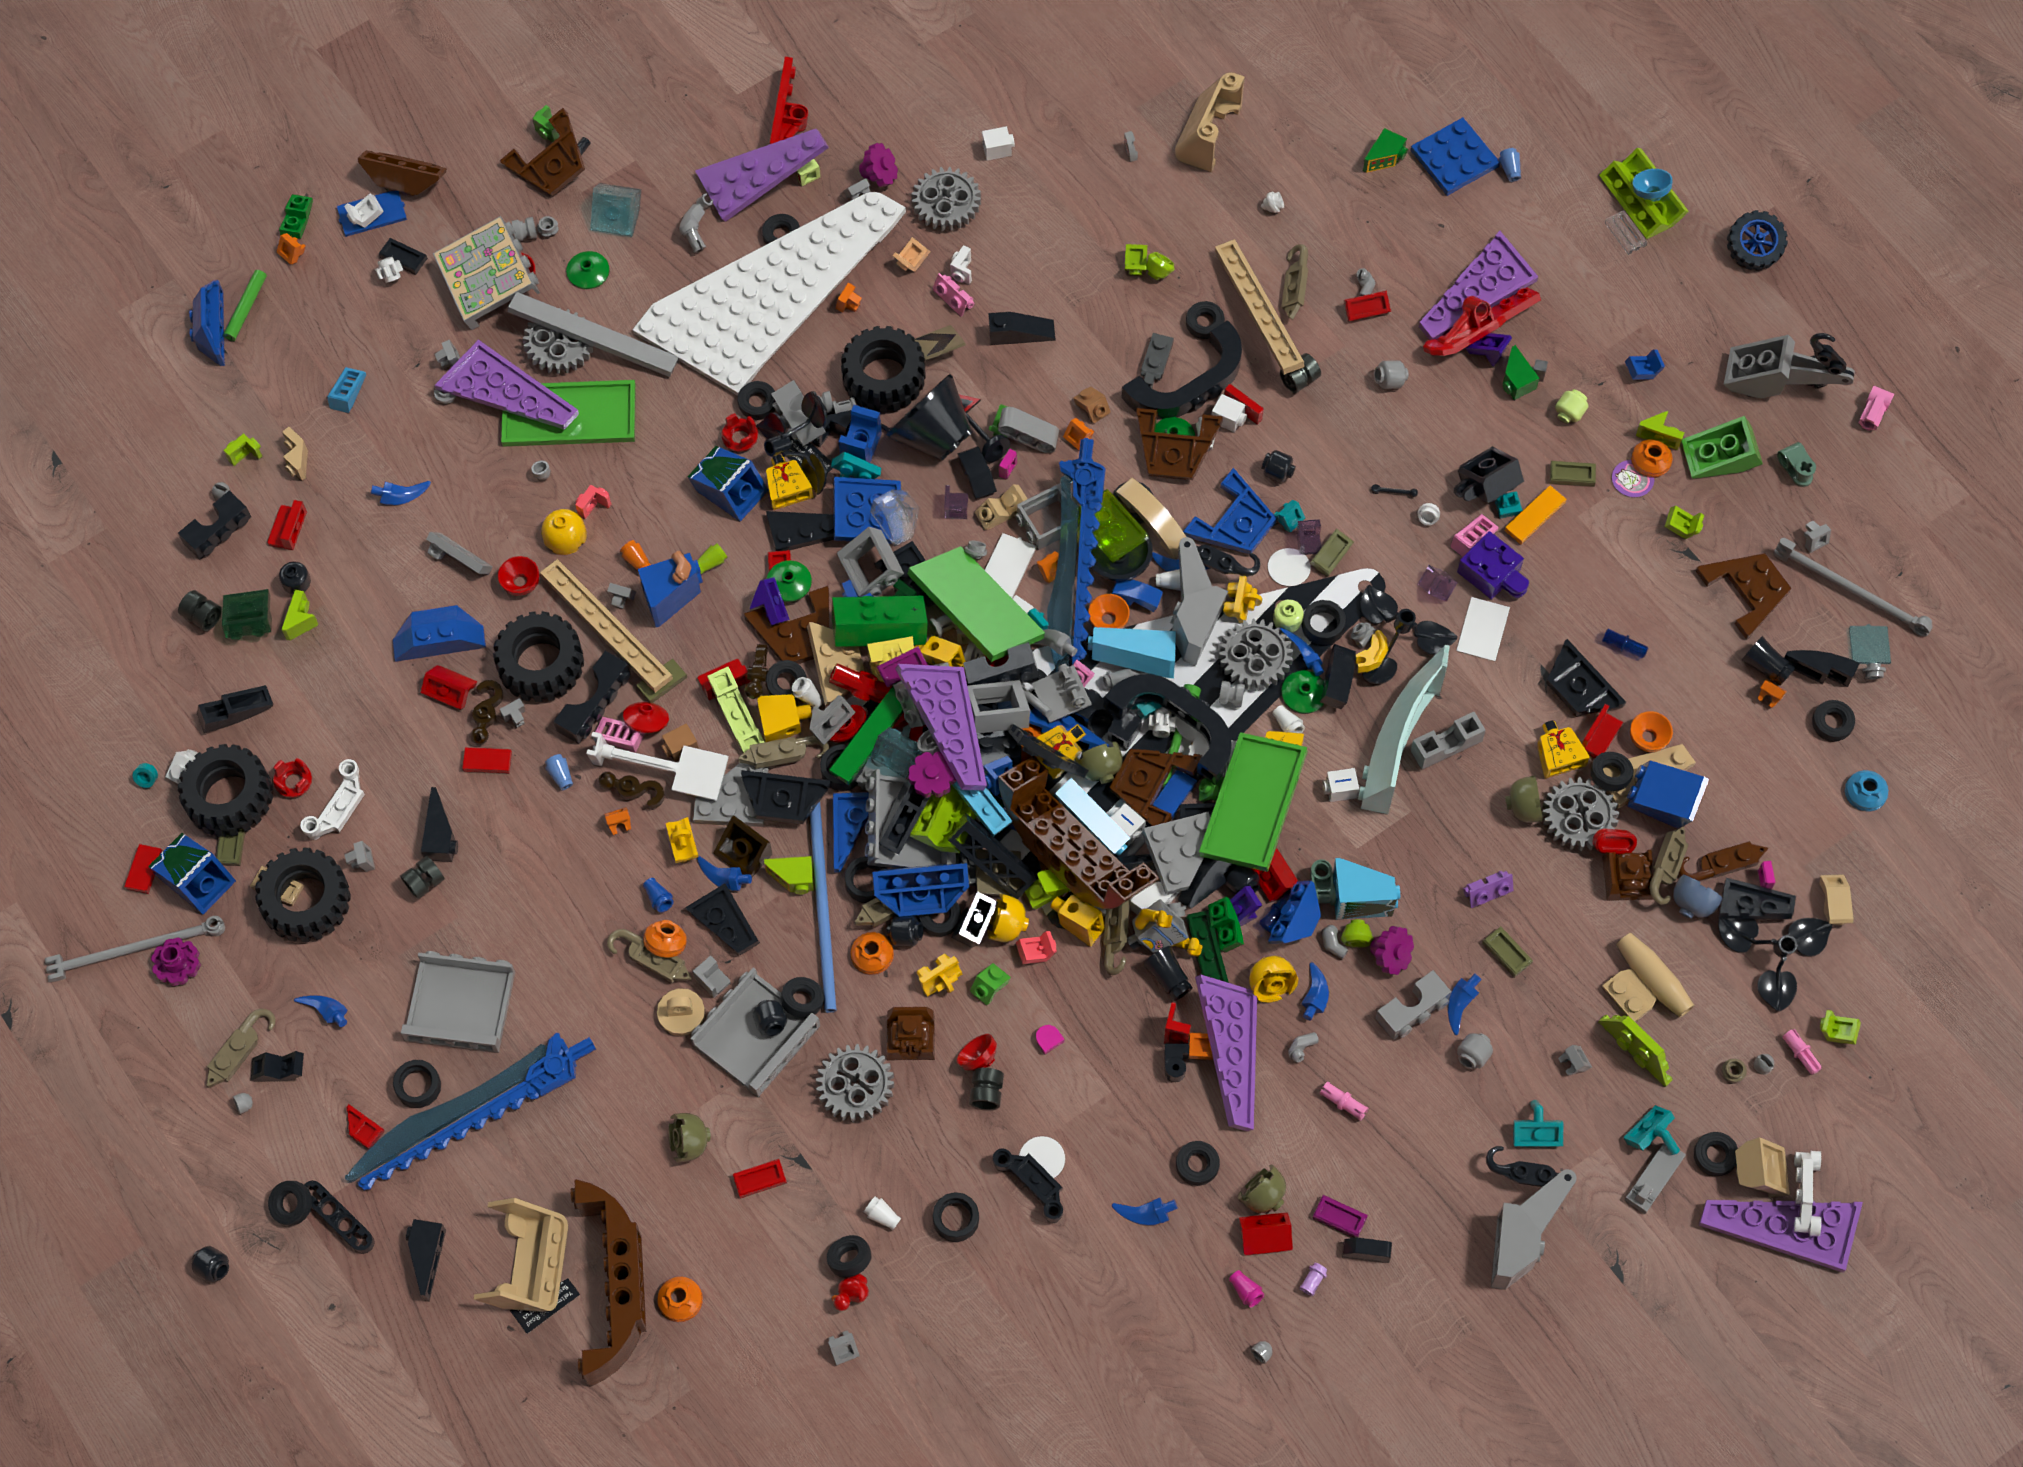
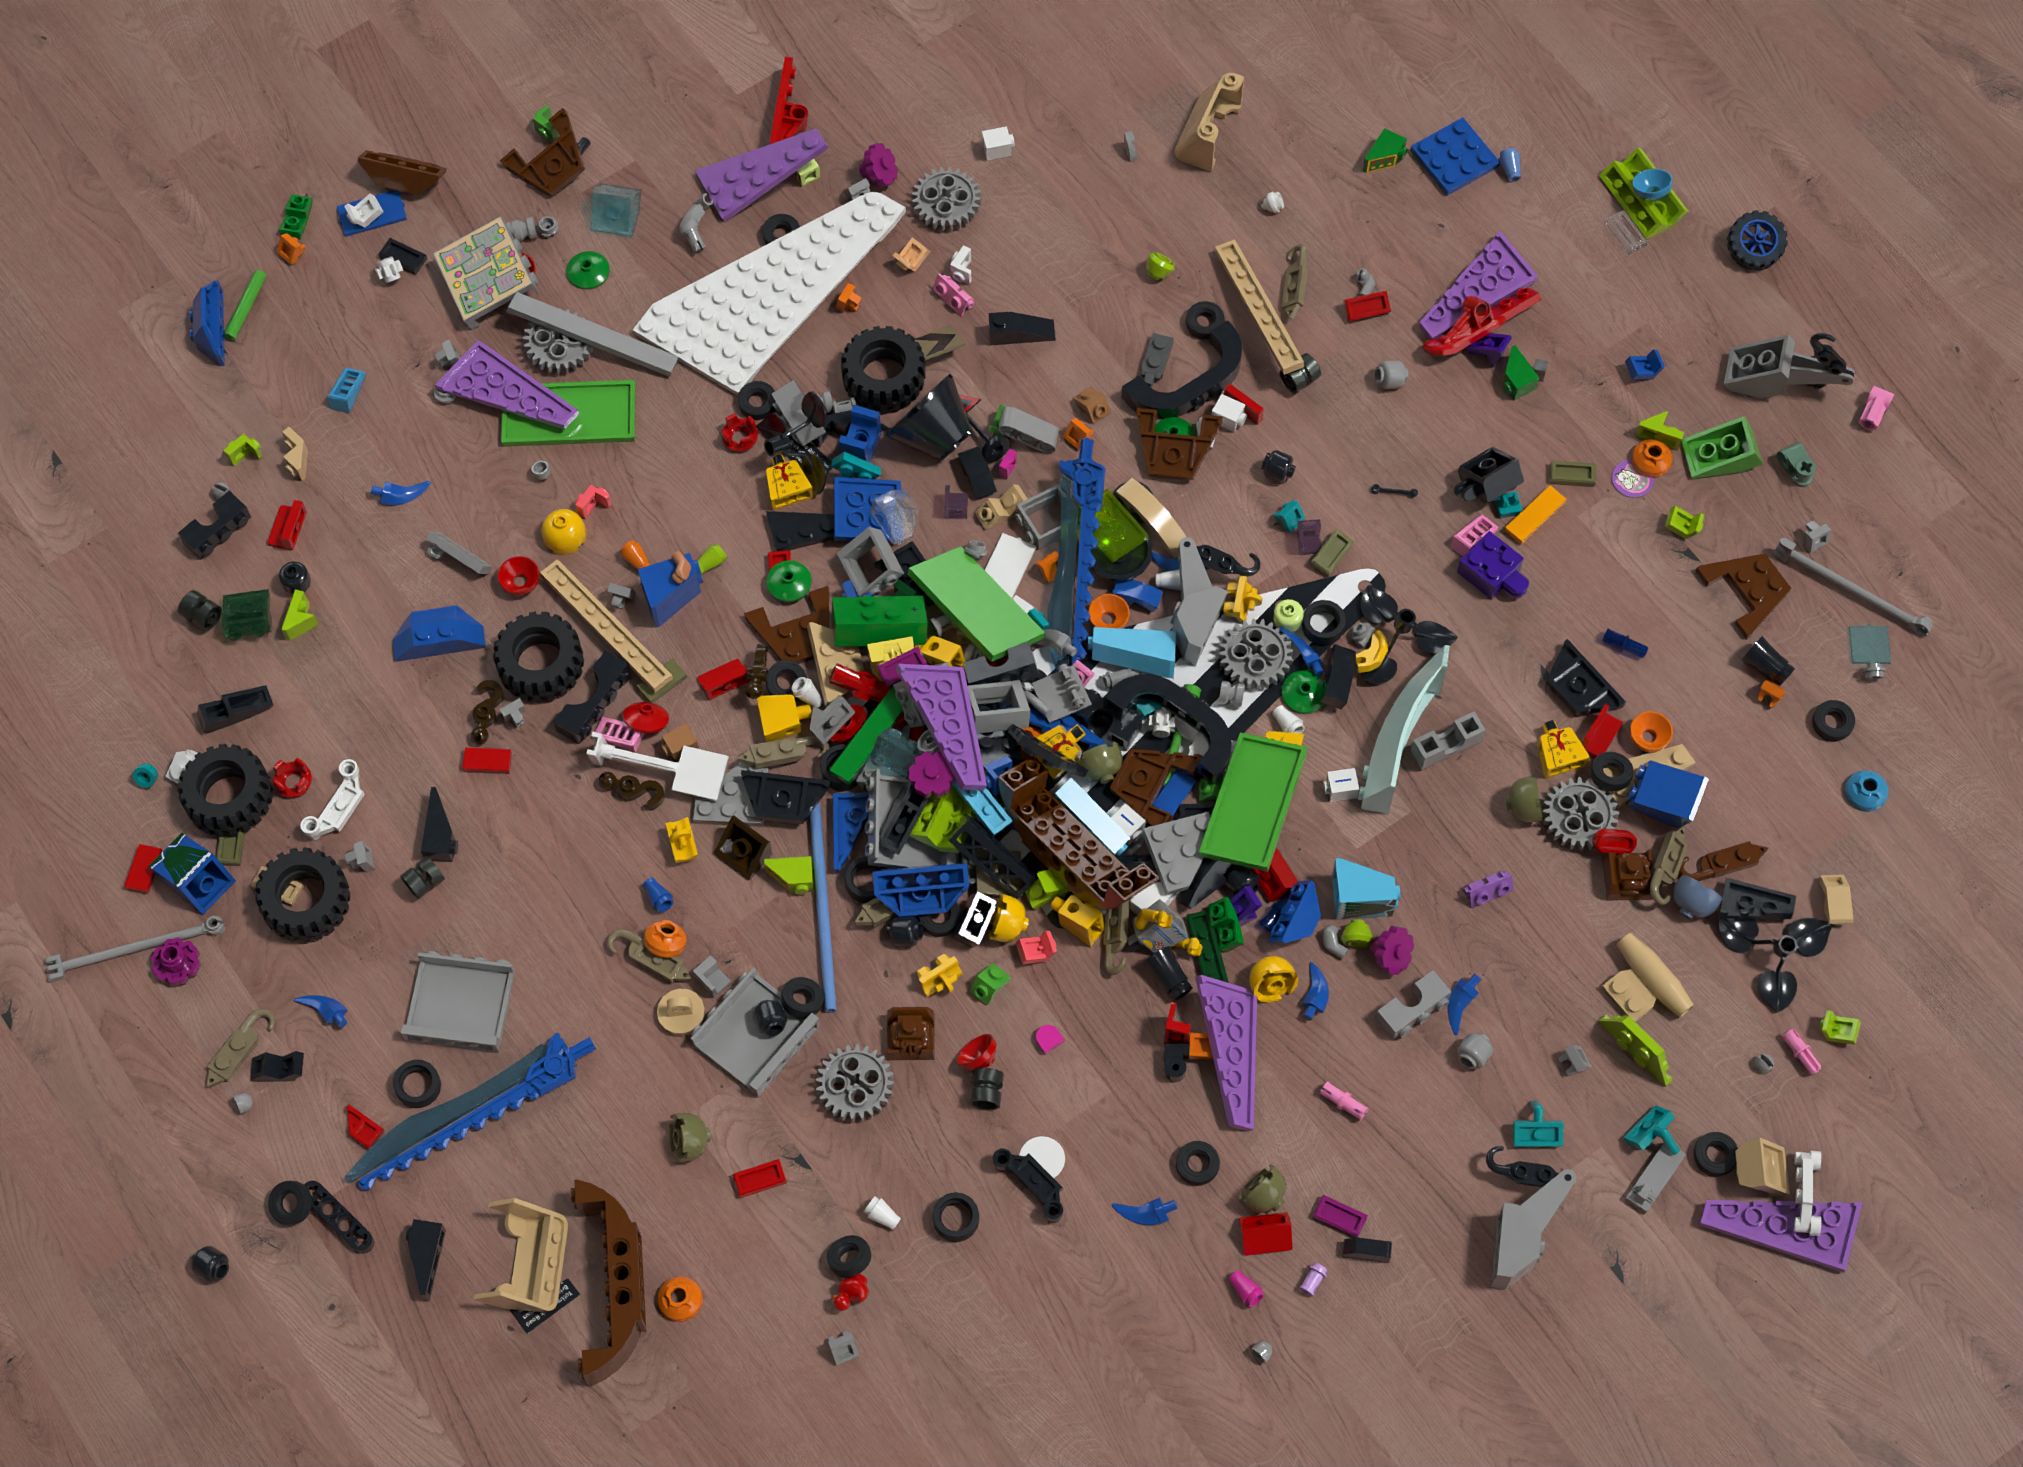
red panel [420,665,477,710] -> none
medium blue cone [545,754,573,790] -> none
orange tile [604,807,631,835] -> none
black wing [685,883,760,955] -> none
blue slope [687,446,769,521] -> none
blue bar [697,856,752,891] -> none
yellowish green slope [707,667,764,753] -> none
dark purple slope [750,577,790,625] -> none
orange piece [851,932,894,975] -> none
lime bracket [1125,244,1147,275] -> none
light grey plate [1167,902,1187,917] -> none
blue wing [1183,468,1276,554] -> none
white sticker [1268,548,1311,586] -> none
light grey arm [1288,1032,1318,1063] -> none
sand green piece [1309,859,1336,906] -> none
white plate [1417,503,1440,526] -> none
clear purple panel [1418,565,1458,602] -> none
white sticker [1456,597,1510,661] -> none
olive tile [1483,926,1533,978] -> none
yellowish green head [1555,389,1589,423] -> none
dark tan plate [1722,1059,1747,1083] -> none
dark pink tile [1758,861,1776,889] -> none
black slope [1784,650,1860,687] -> none

